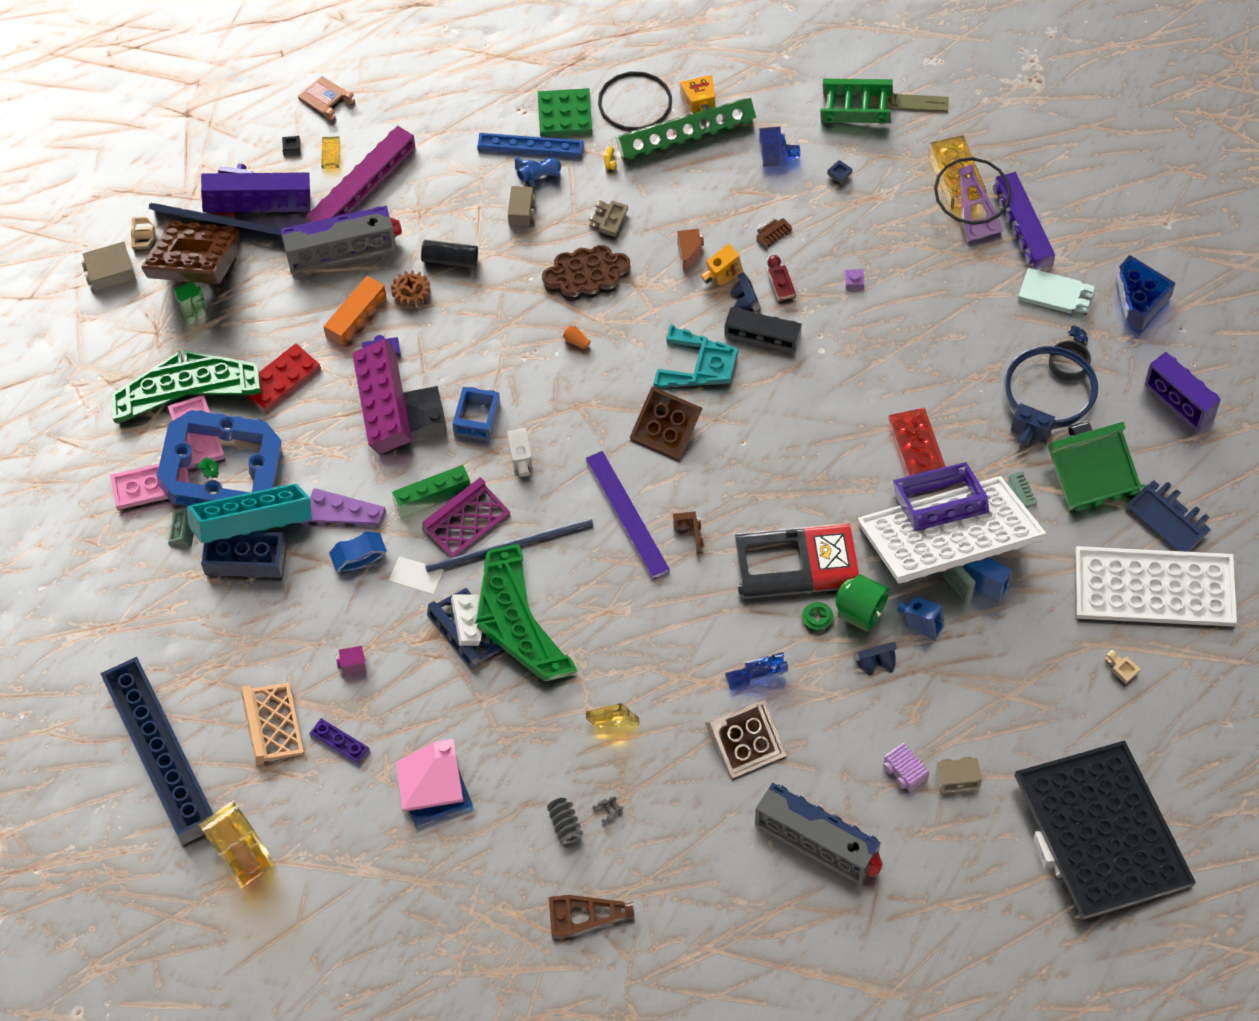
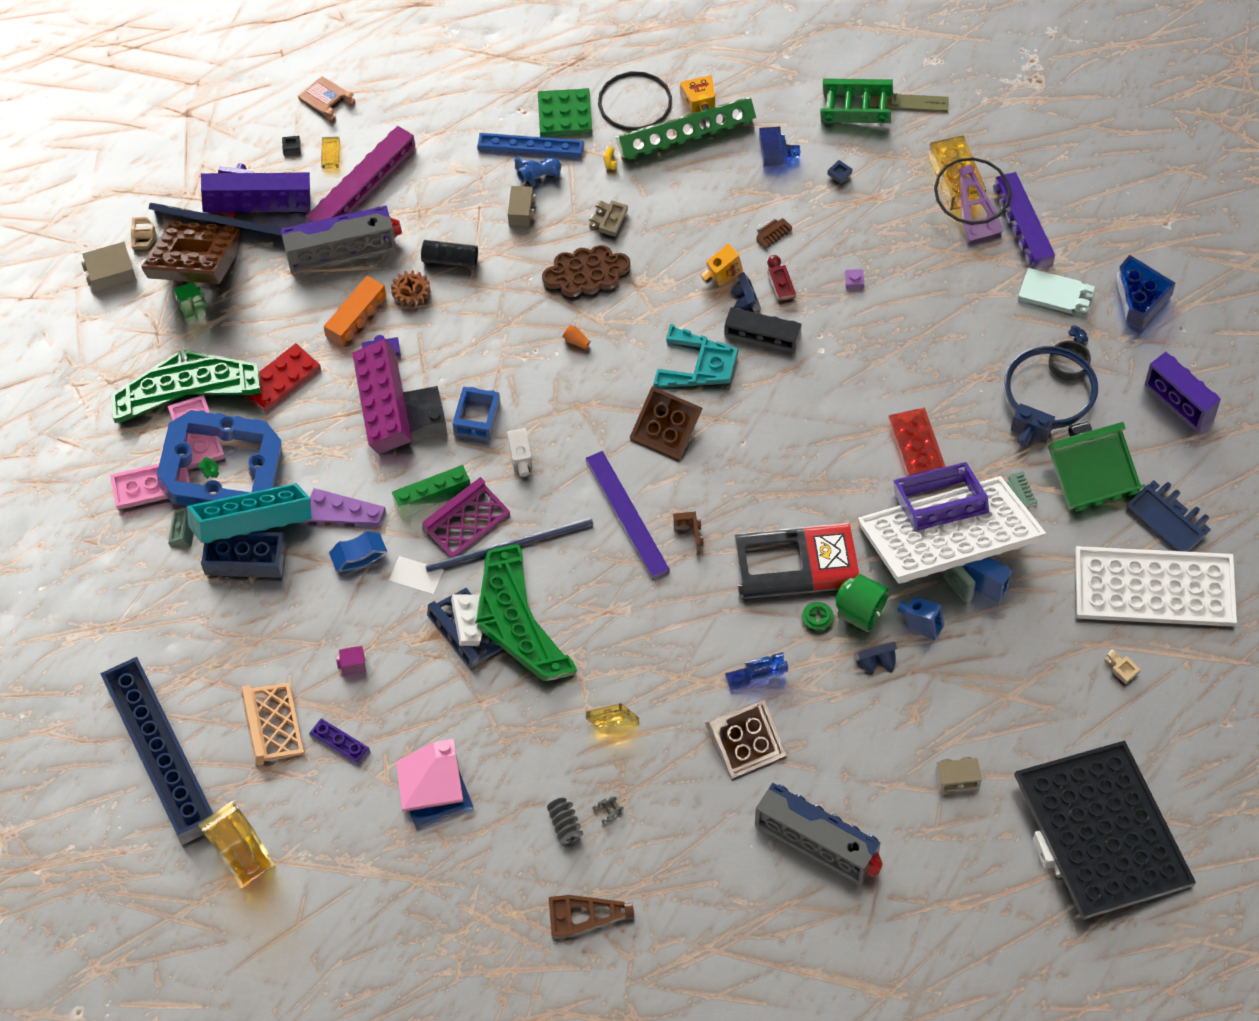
dark orange slope [677,228,704,271] -> none
lavender brick [883,743,929,793] -> none

